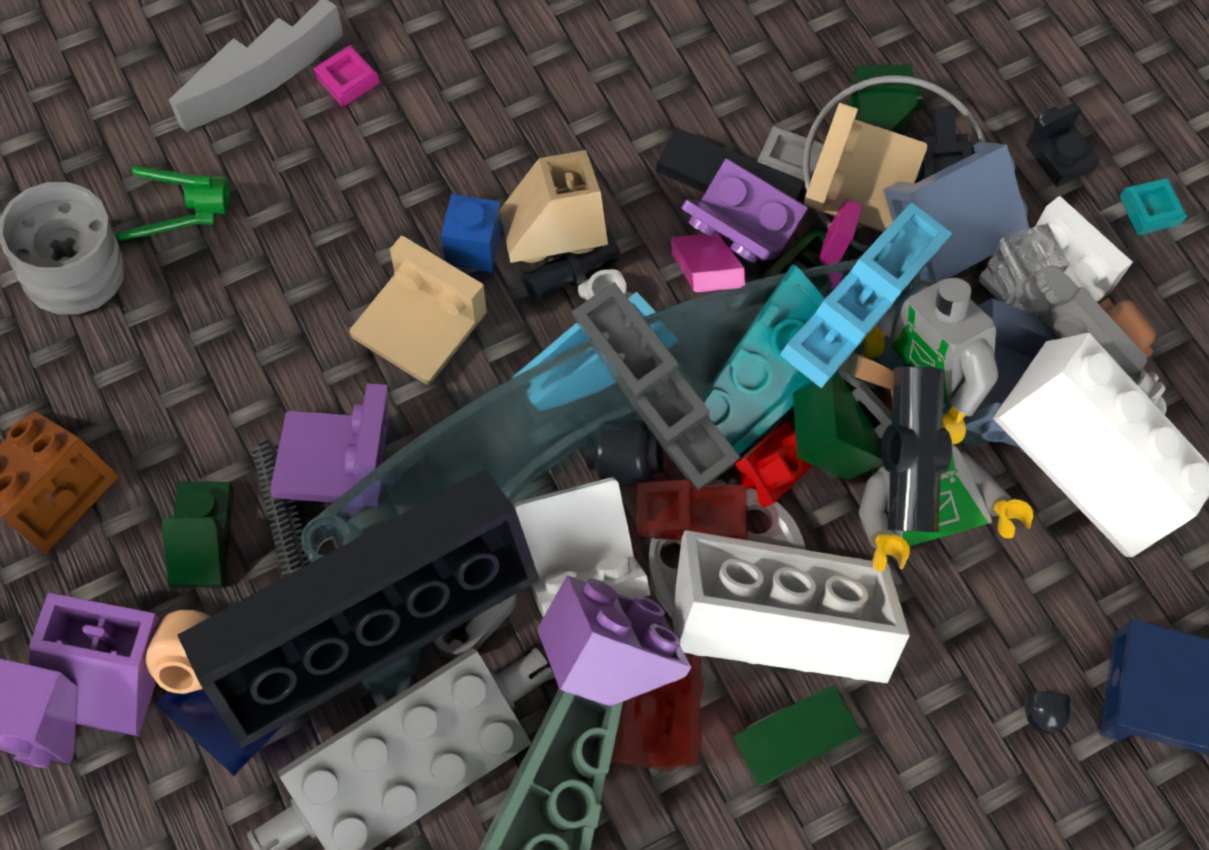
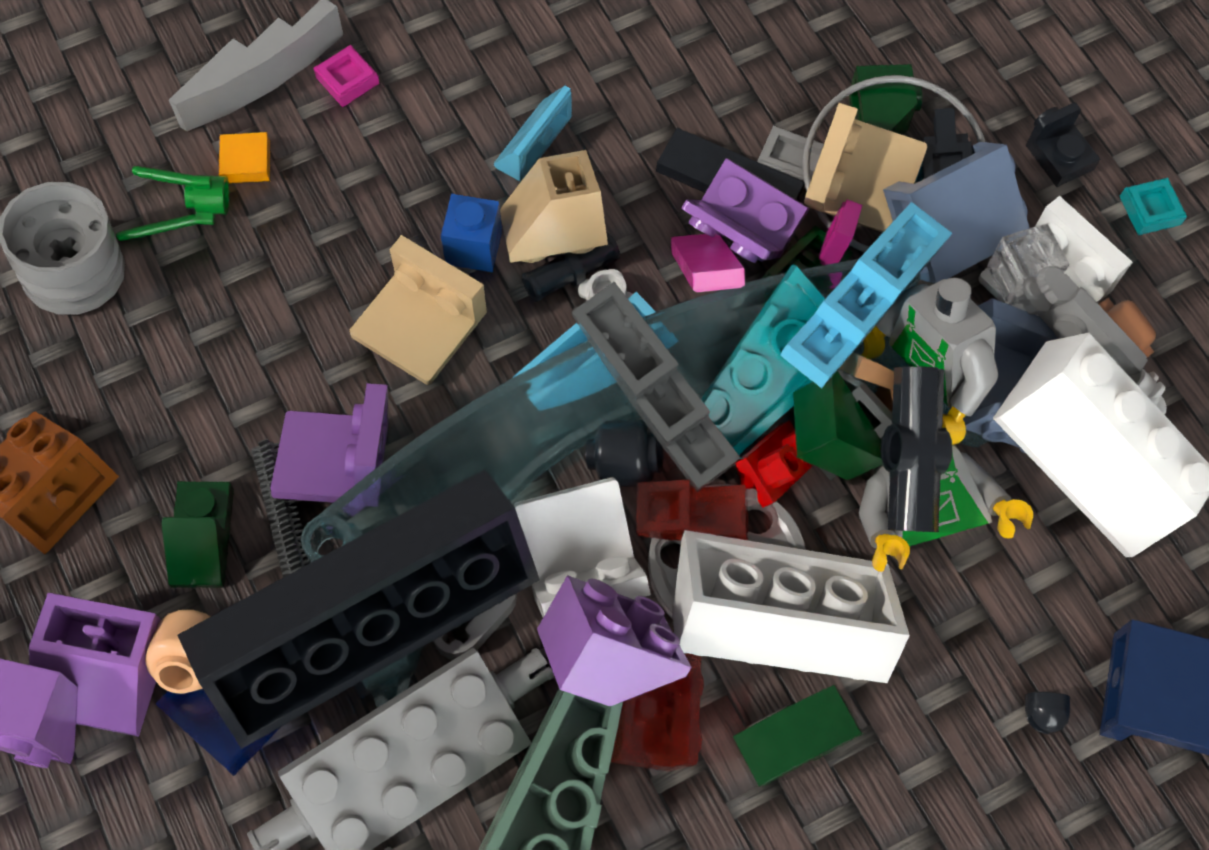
none -> light orange tile [219,132,270,183]
none -> medium azure slope [494,86,572,182]

